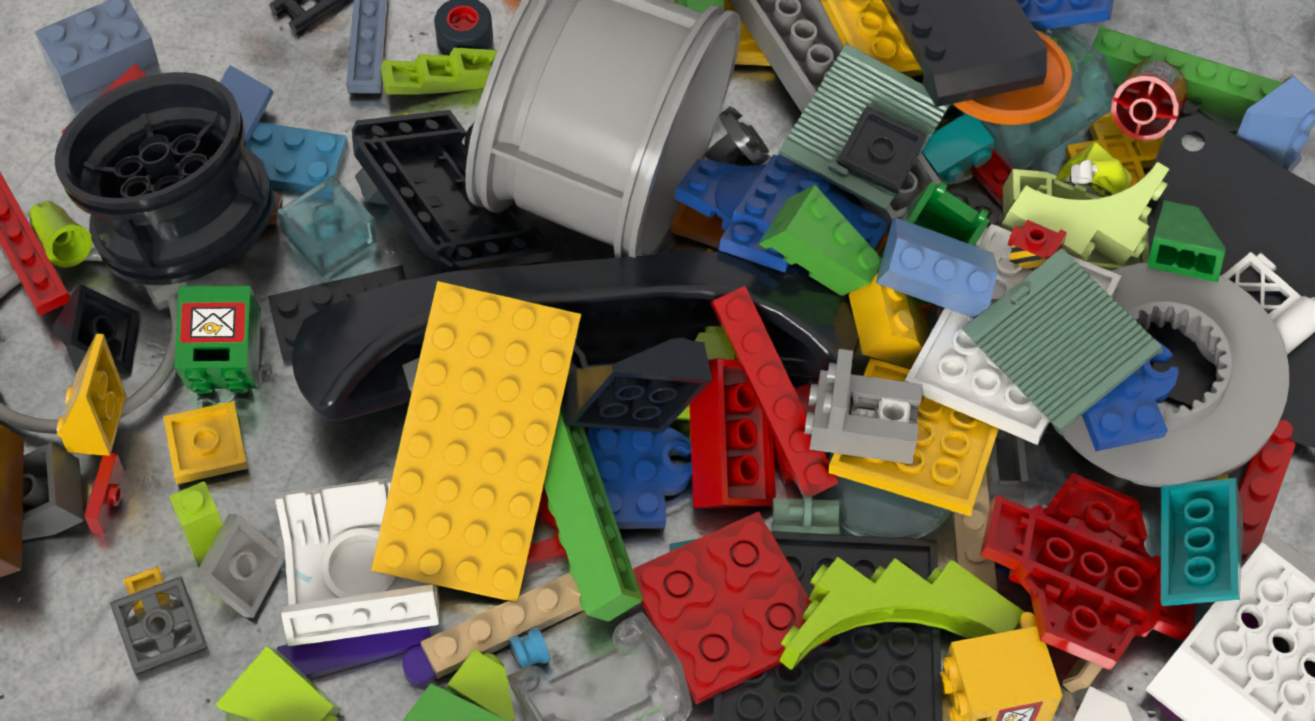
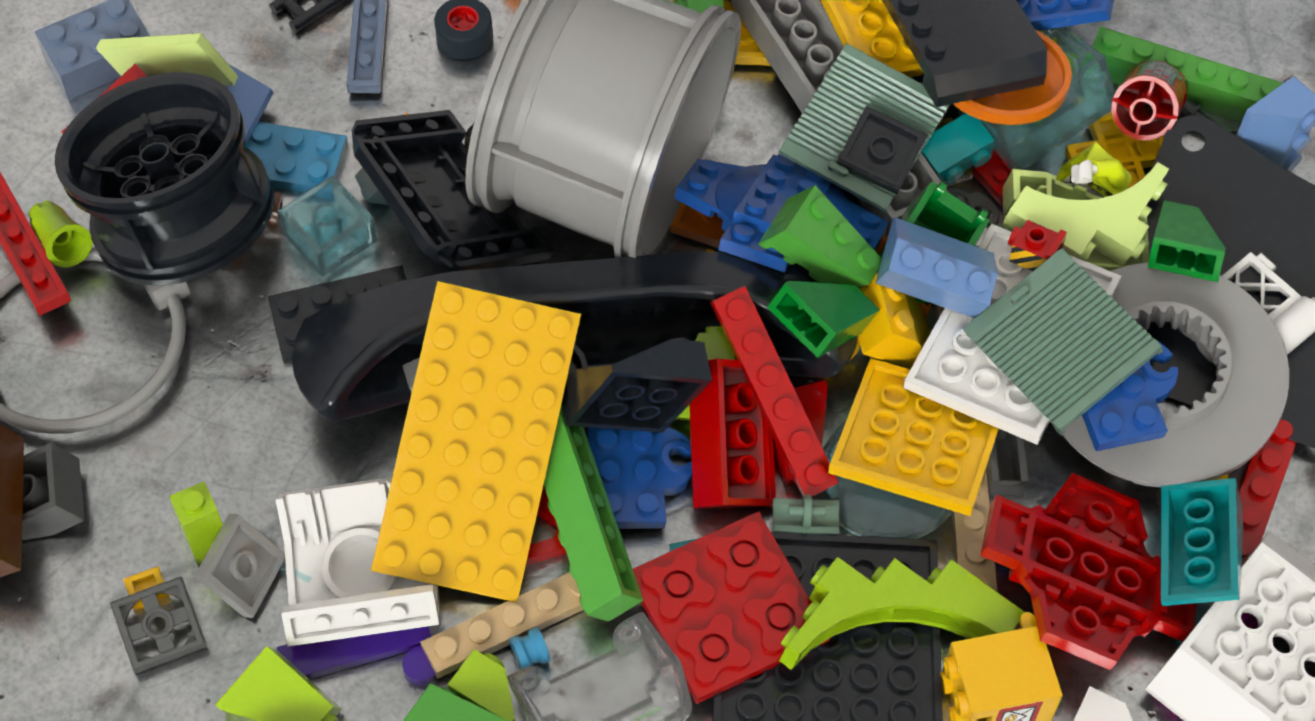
black slope [51,284,139,374] -> none
yellow slope [57,334,127,456] -> none
red plate [84,453,124,534] -> none
yellow plate [163,401,248,484] -> none
green container [174,286,261,394] -> none
lime slope [380,48,498,95] -> none
dark grey tile [705,106,771,165] -> none
light grey brick [804,349,922,464] -> none
tan tile [1062,658,1103,693] -> none
none -> yellowish green tile [96,33,238,86]
none -> green slope [767,281,880,358]

